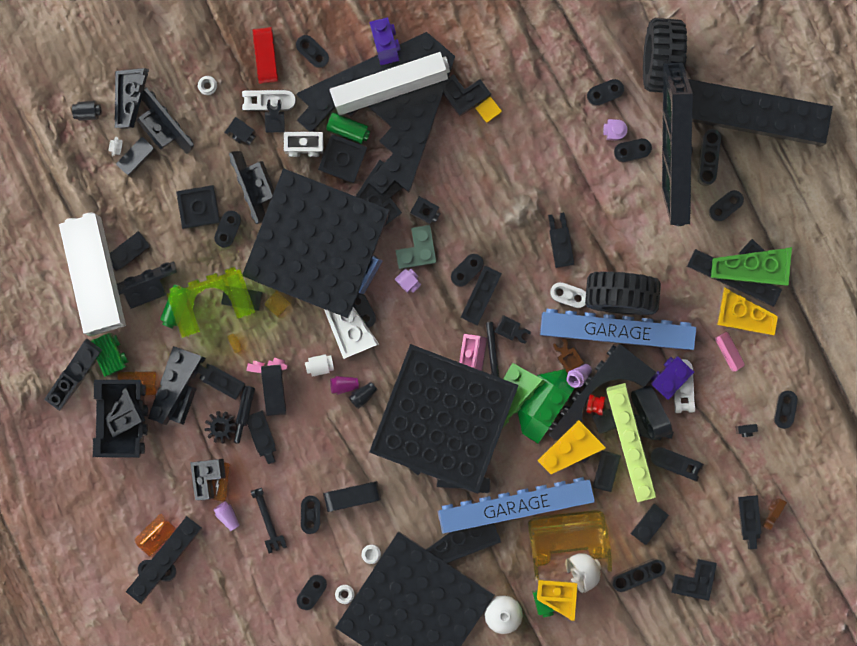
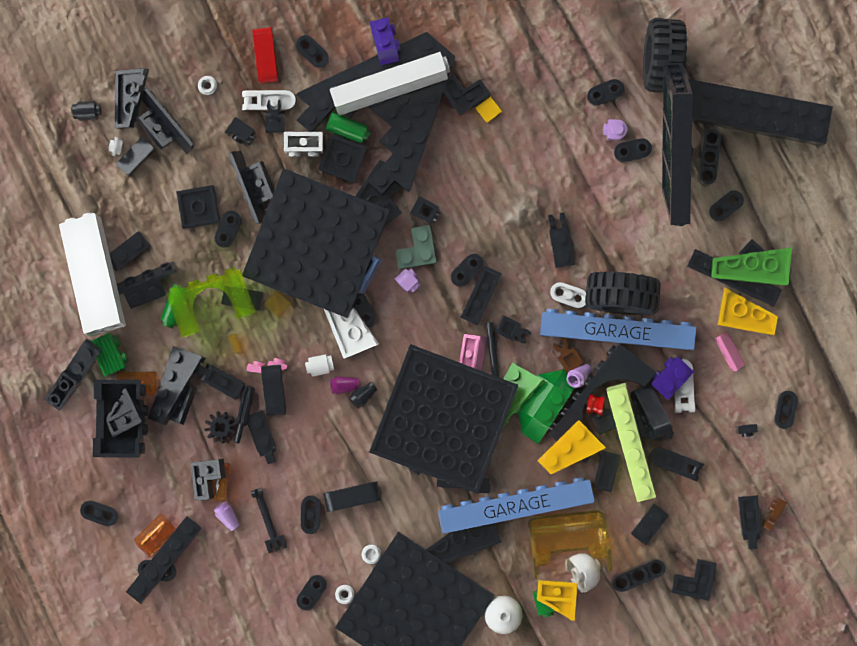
none -> black plate [80,500,119,526]

